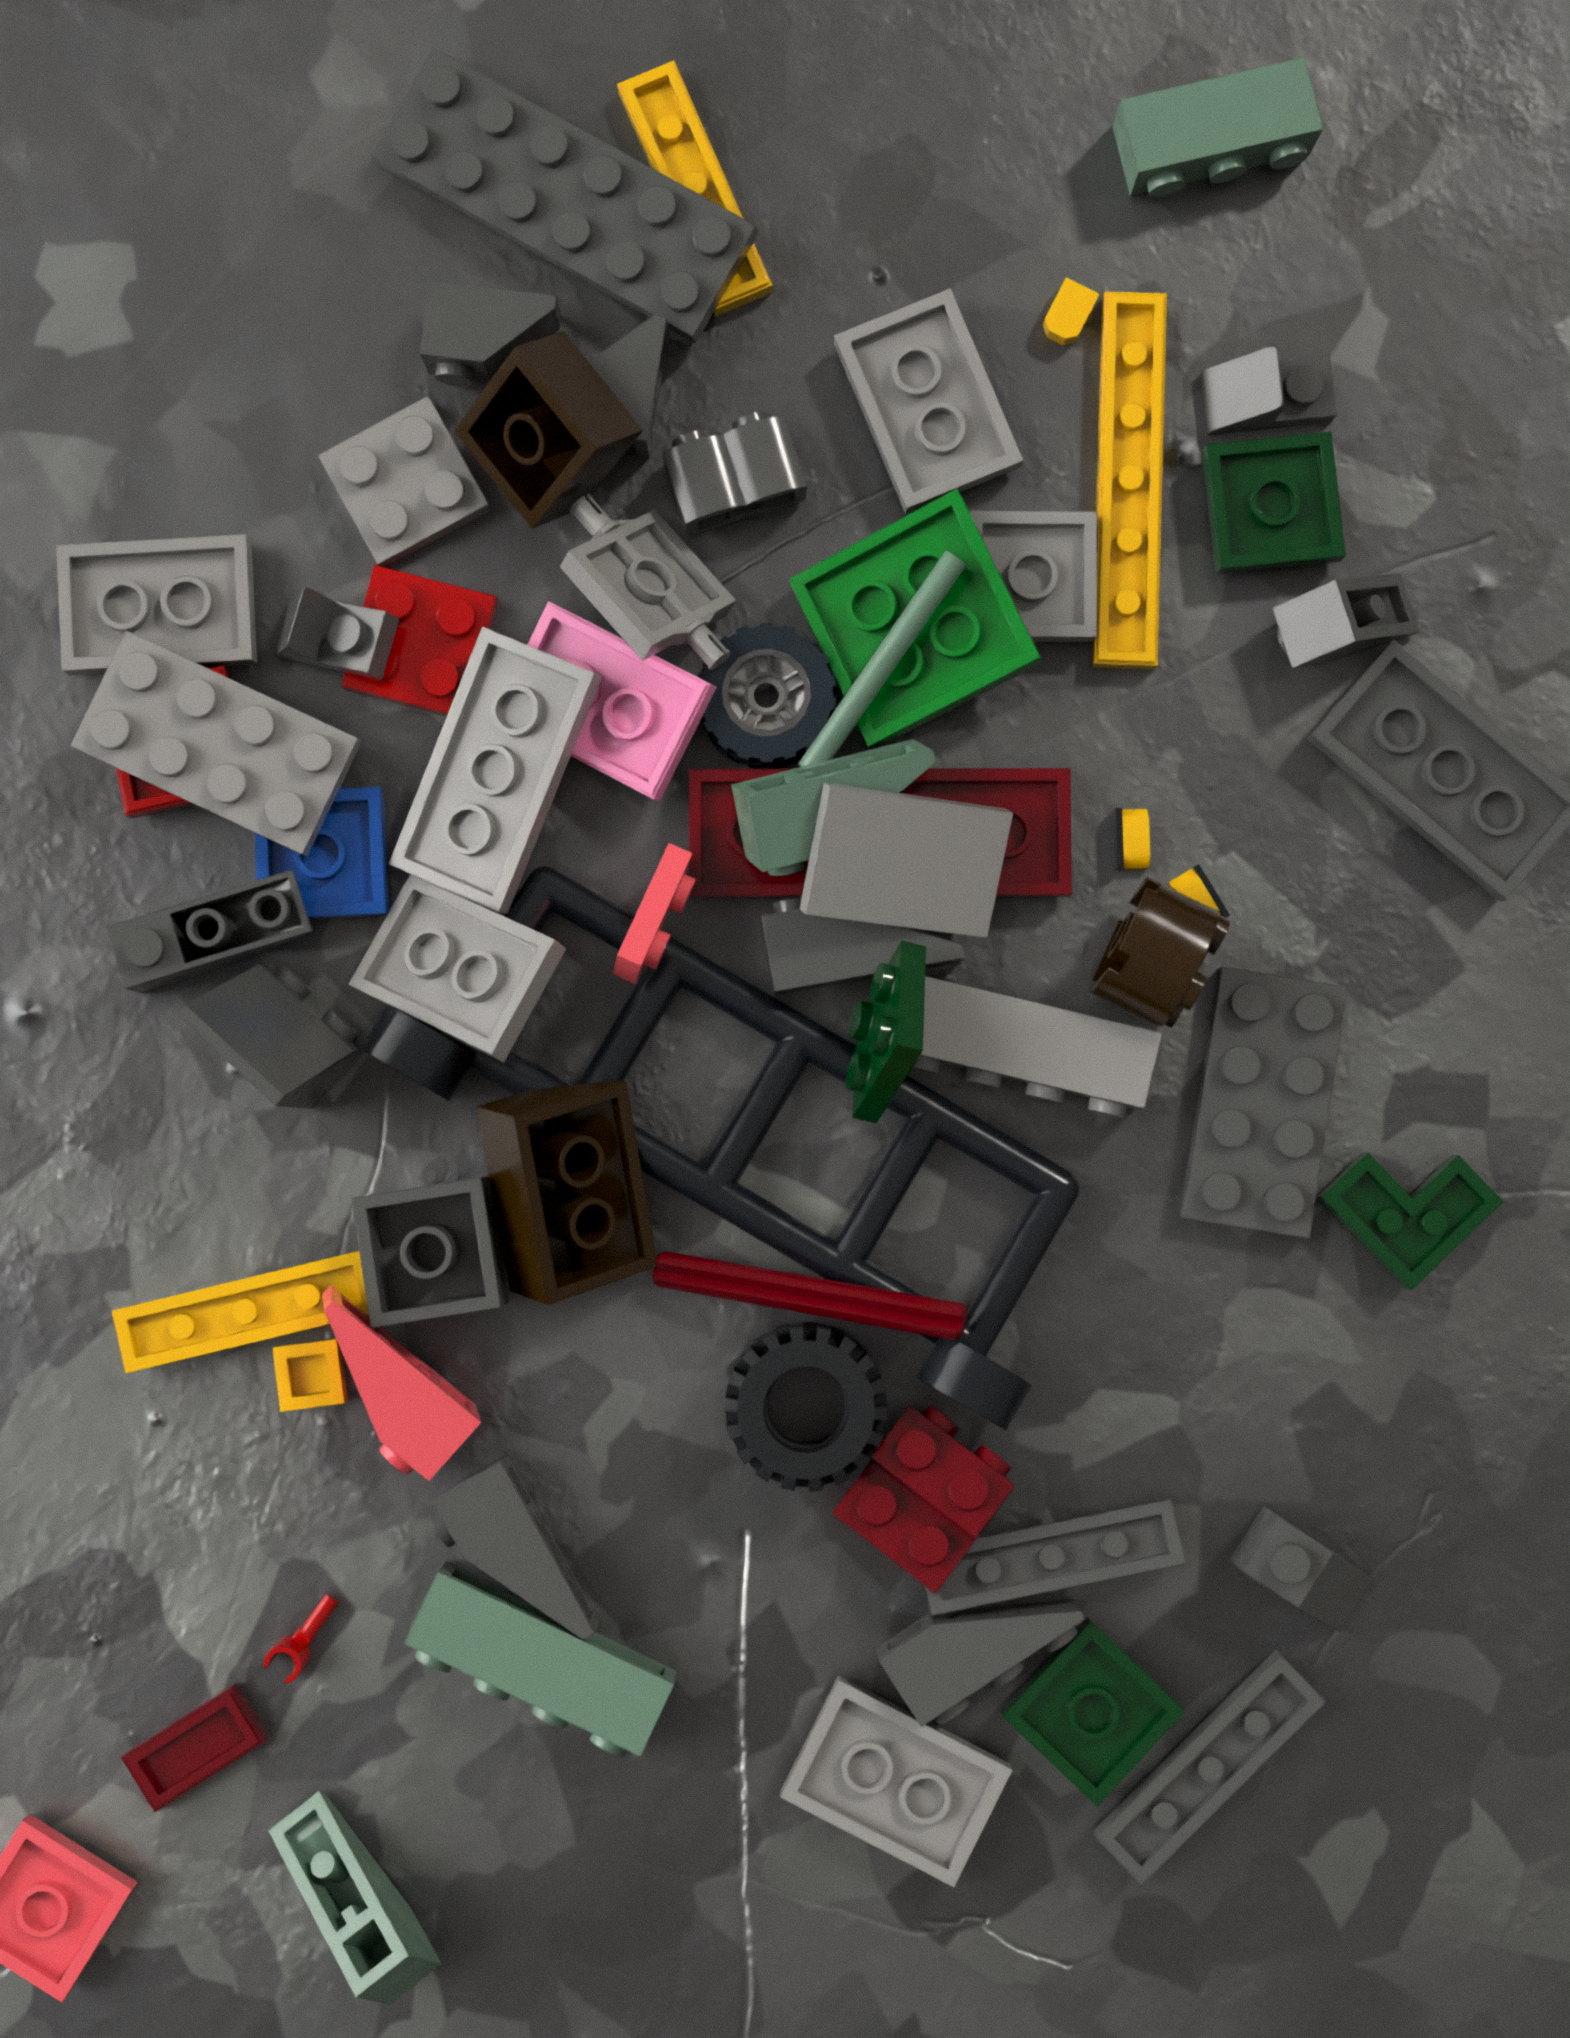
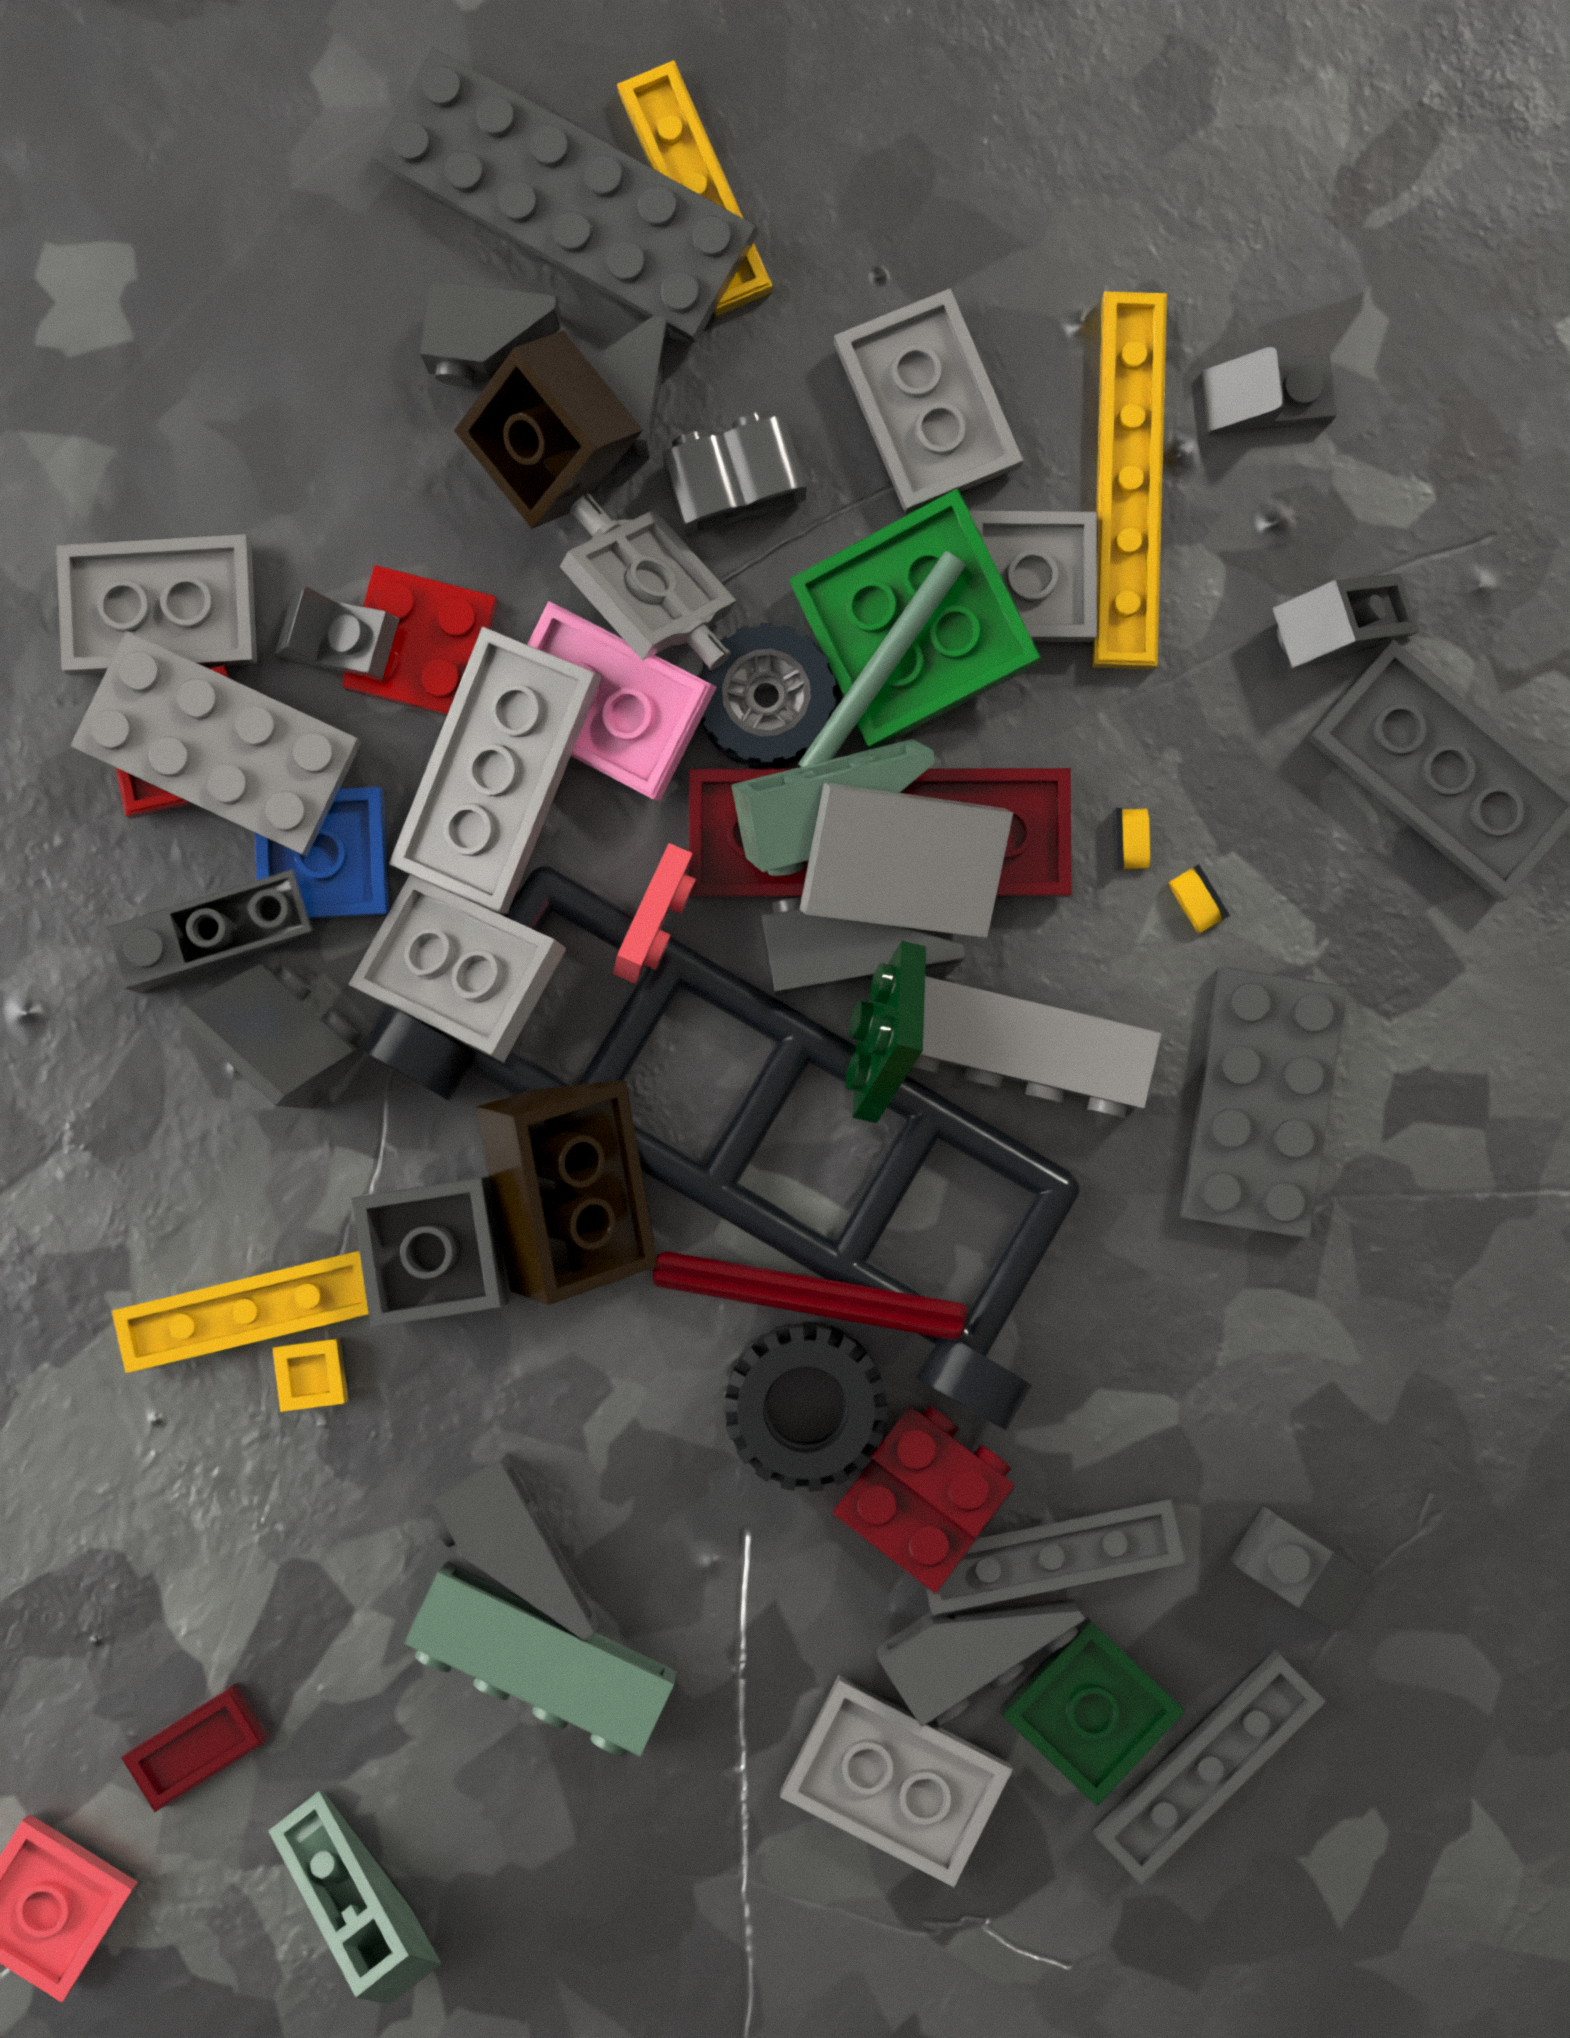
red hand [264,1593,339,1683] -> none
light grey plate [318,396,491,568] -> none
coral slope [322,1285,481,1481] -> none
yellow piece [1043,277,1099,346] -> none
dark brown brick [1090,877,1230,1028] -> none
sand green brick [1112,57,1323,198] -> none
dark green plate [1202,432,1346,575] -> none
dark green plate [1317,1153,1504,1290] -> none

